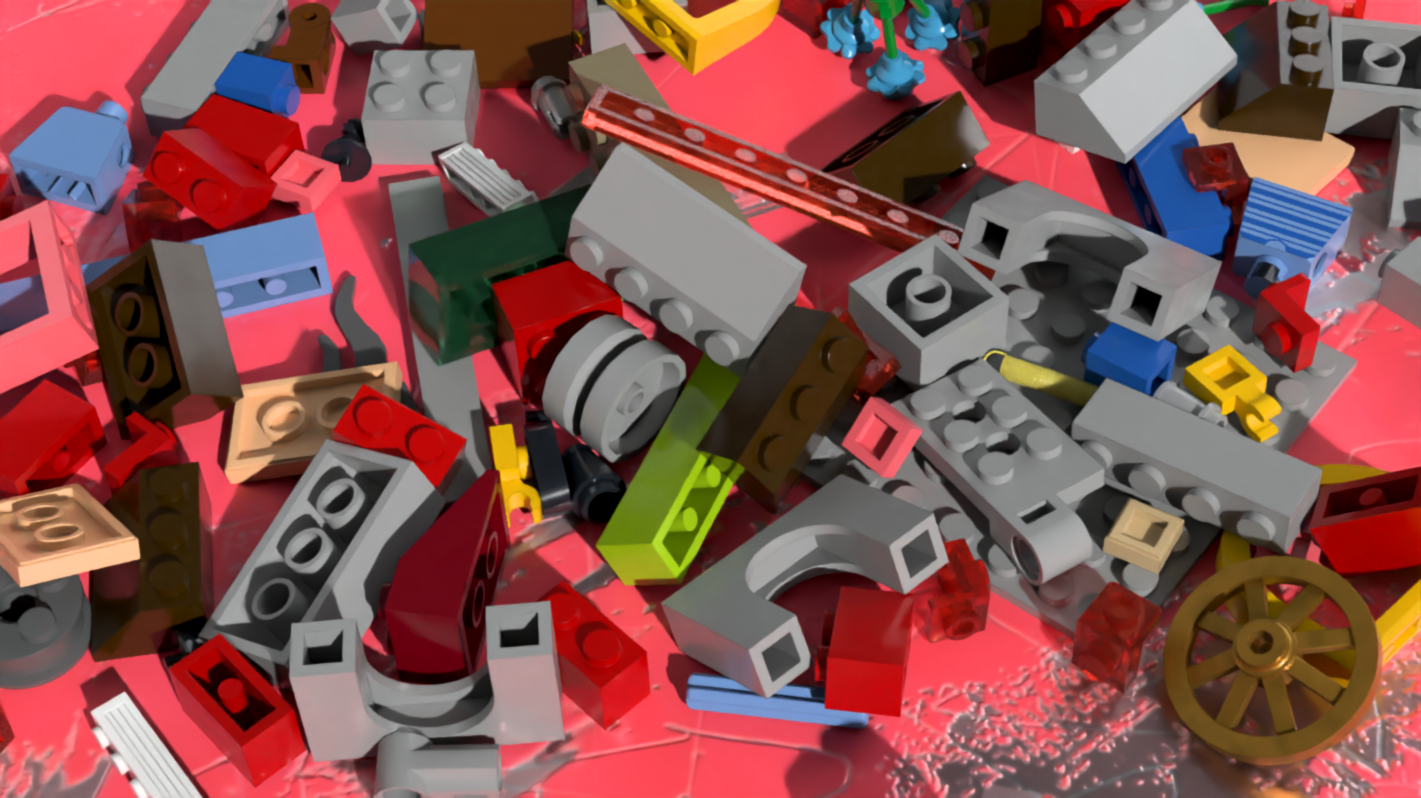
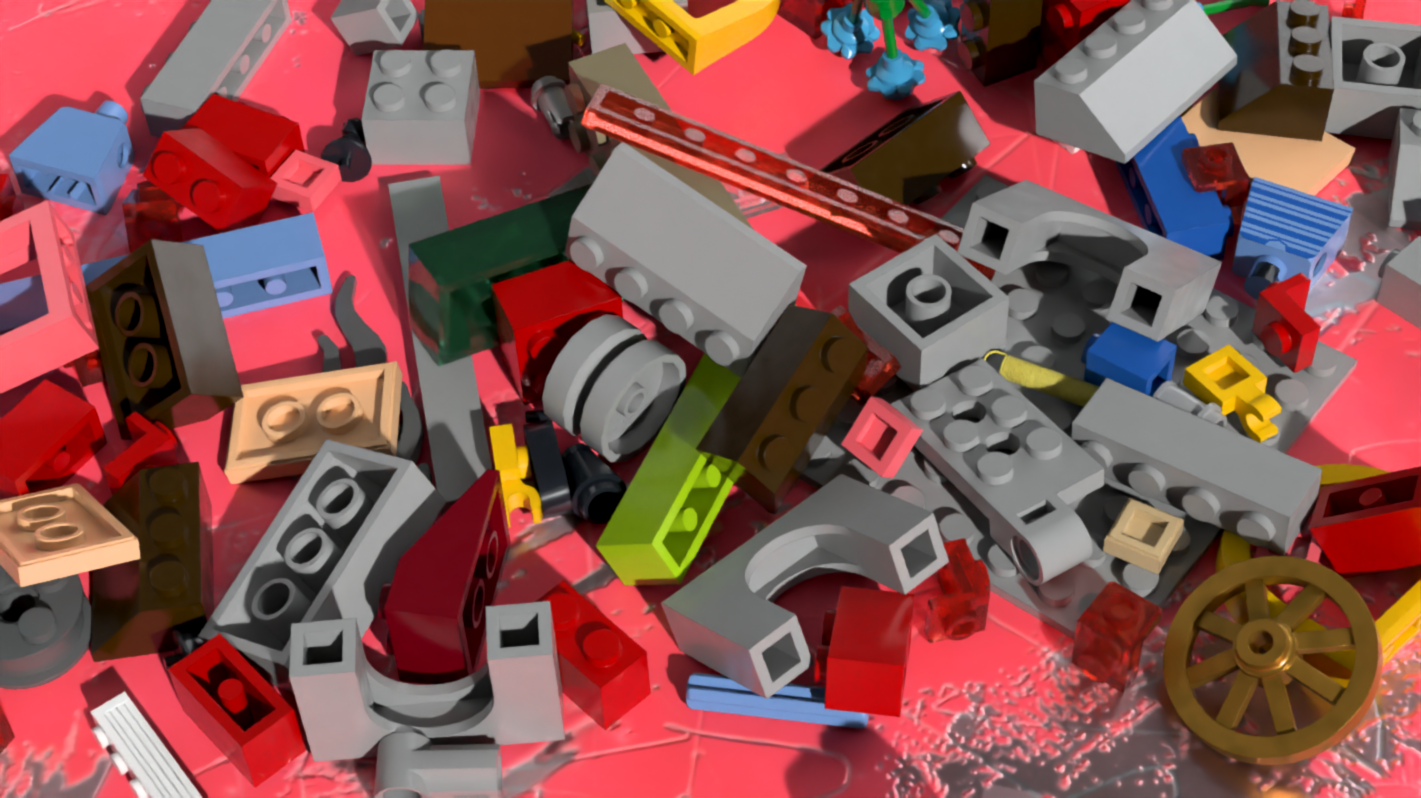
blue brick [215,51,300,118] -> none
reddish brown leg [269,3,336,94] -> none
red brick [332,383,467,497] -> none
white piece [438,141,542,237] -> none

